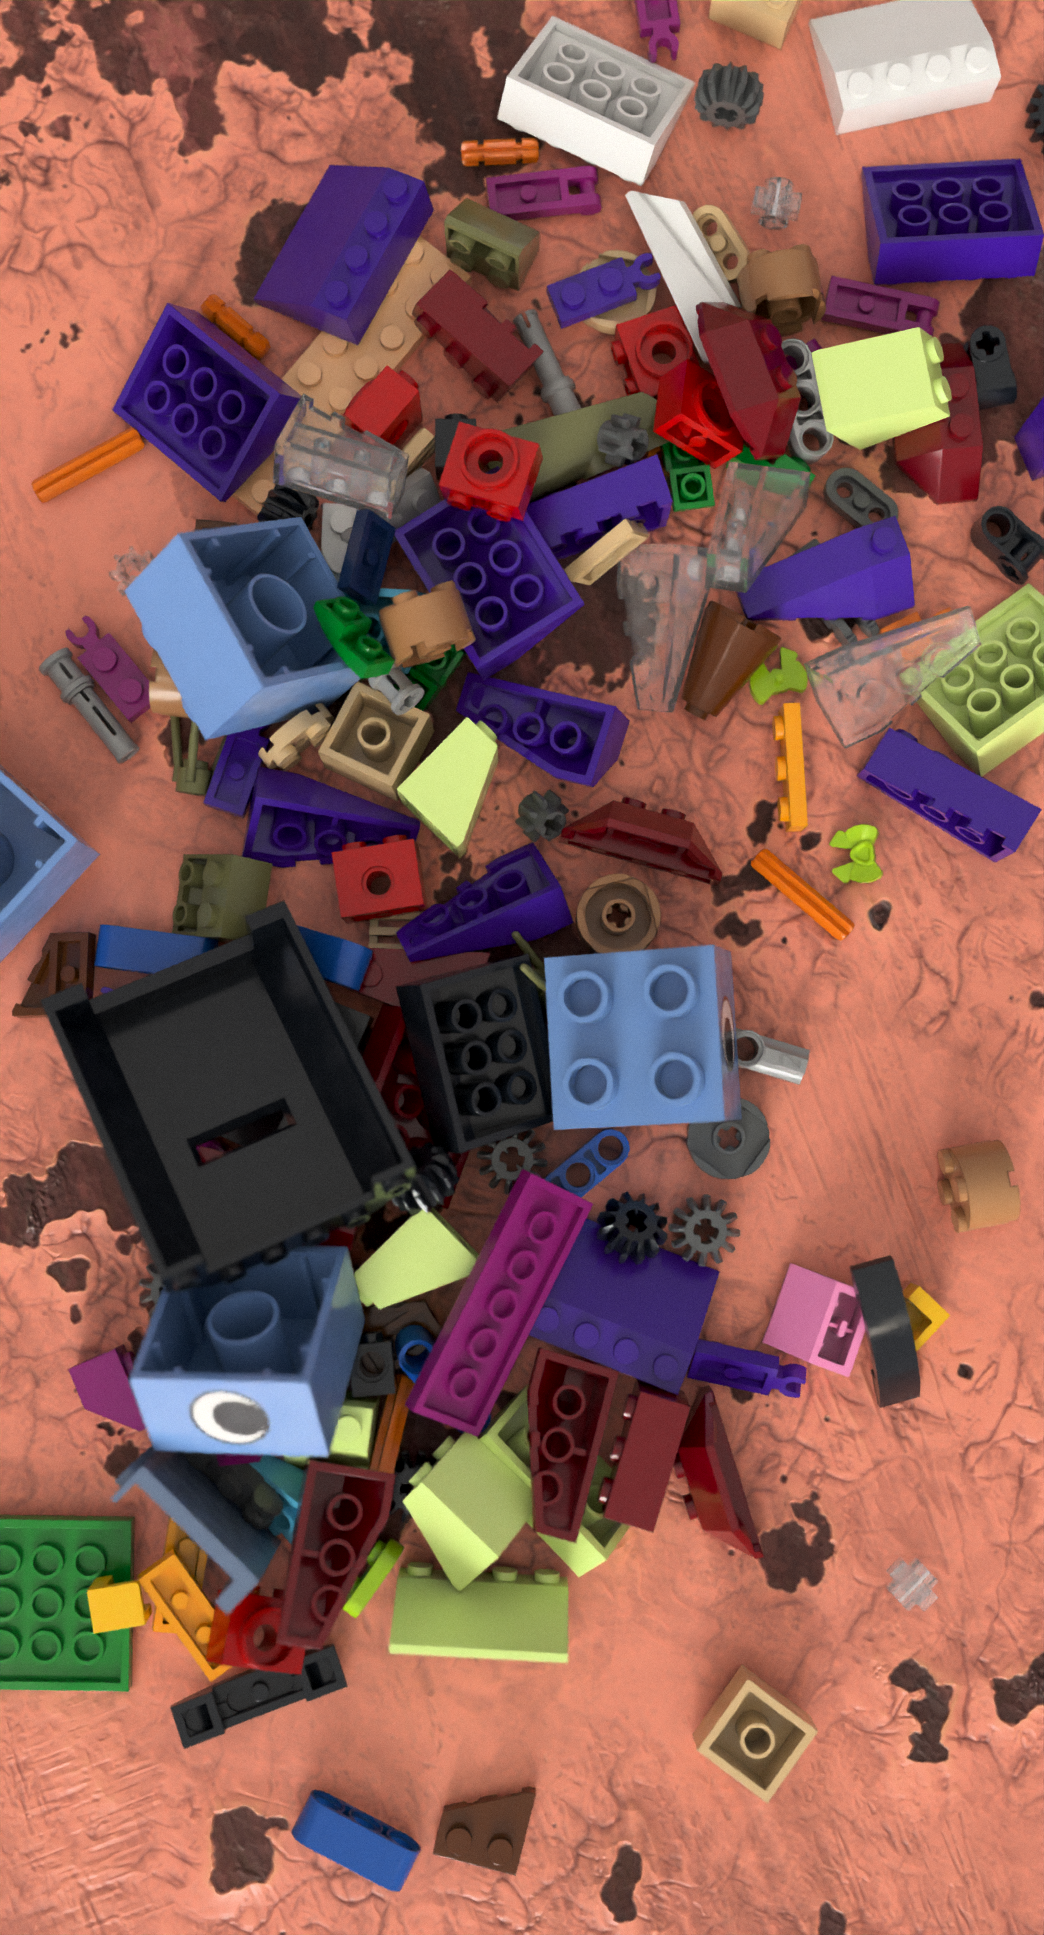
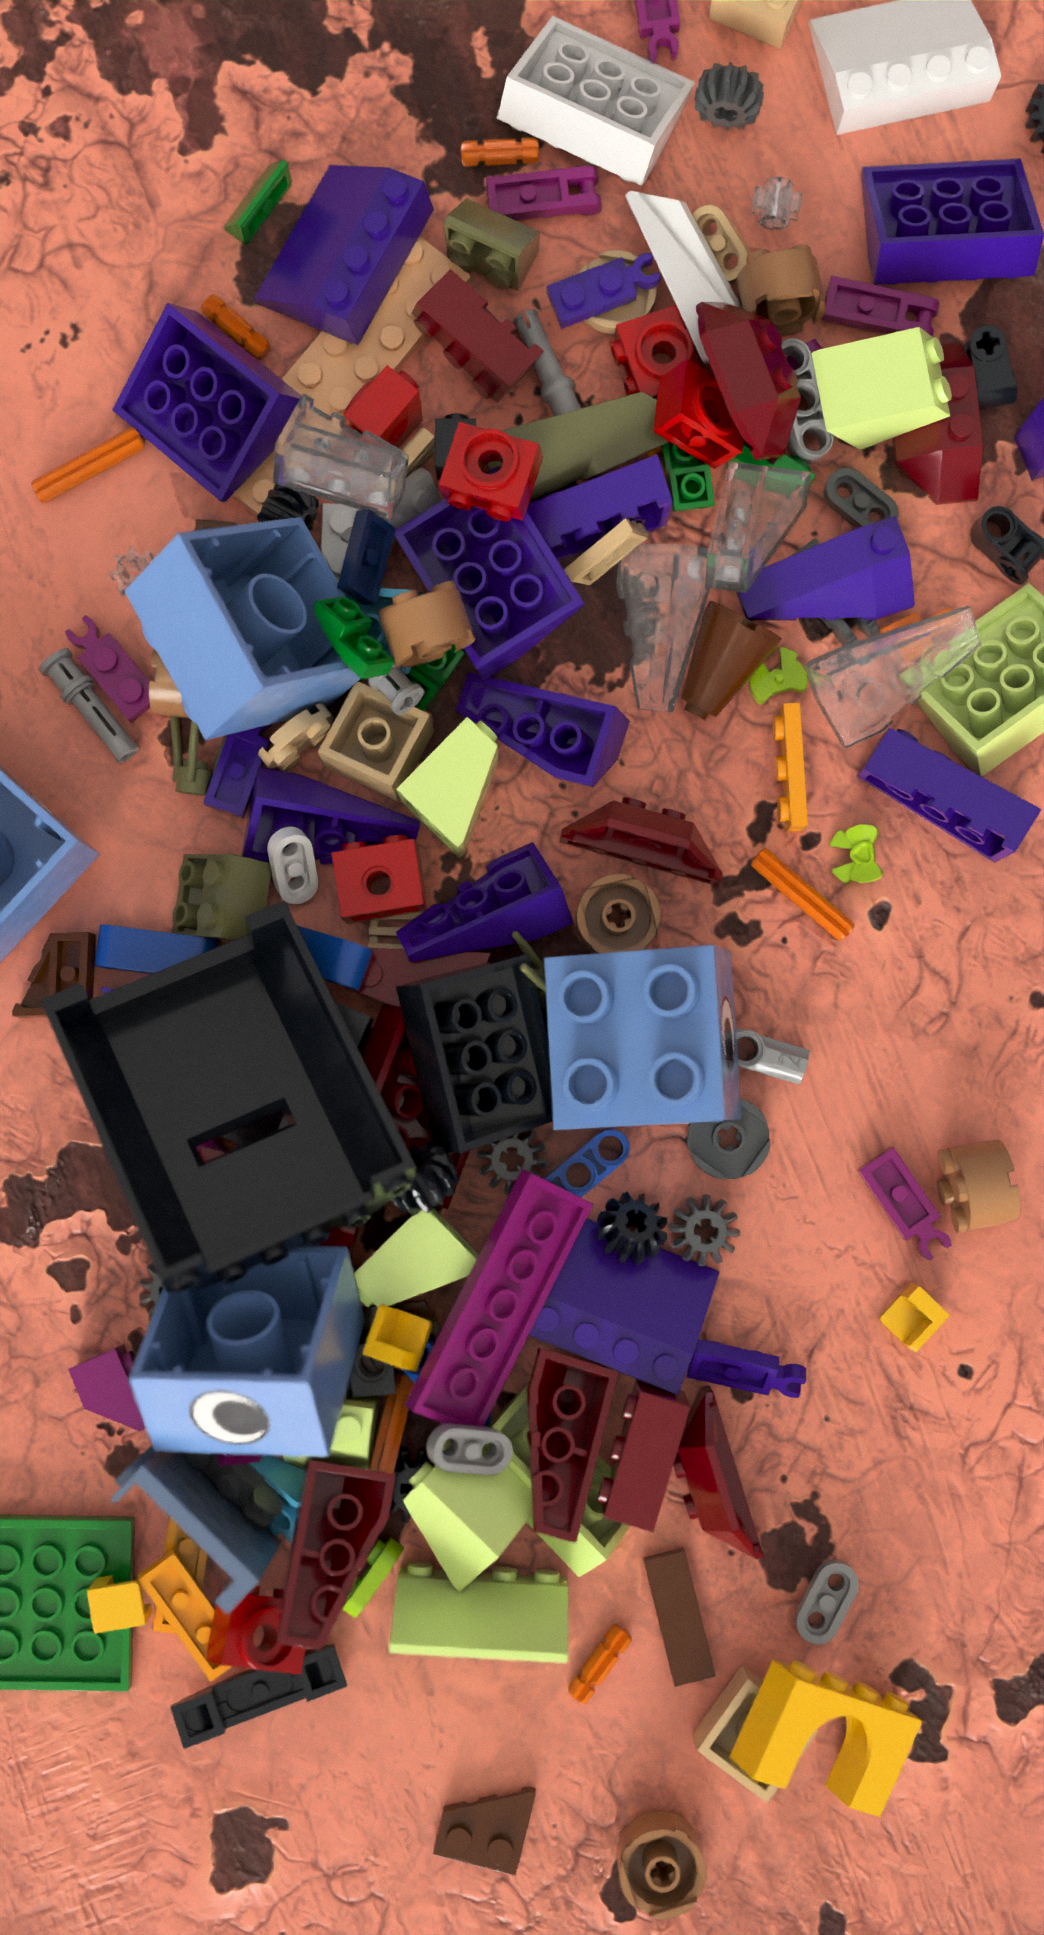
blue beam [292,1790,421,1892] -> none
dark grey gear [515,790,569,842] -> none
dark grey gear [597,413,649,468] -> none
bright pink slope [762,1263,865,1377] -> none
black slope [849,1255,920,1408] -> none
clear gear [886,1557,939,1612] -> none
none -> green slope [224,159,292,245]
none -> white plate [267,827,319,905]
none -> yellow panel [362,1304,433,1372]
none -> light grey plate [427,1423,512,1475]
none -> orange axle [568,1624,632,1704]
none -> medium nougat brick [617,1811,707,1919]
none -> reddish brown tile [643,1547,716,1687]
none -> yellow arch [729,1660,922,1817]
none -> light grey plate [794,1559,859,1645]
none -> magenta plate [857,1147,952,1261]

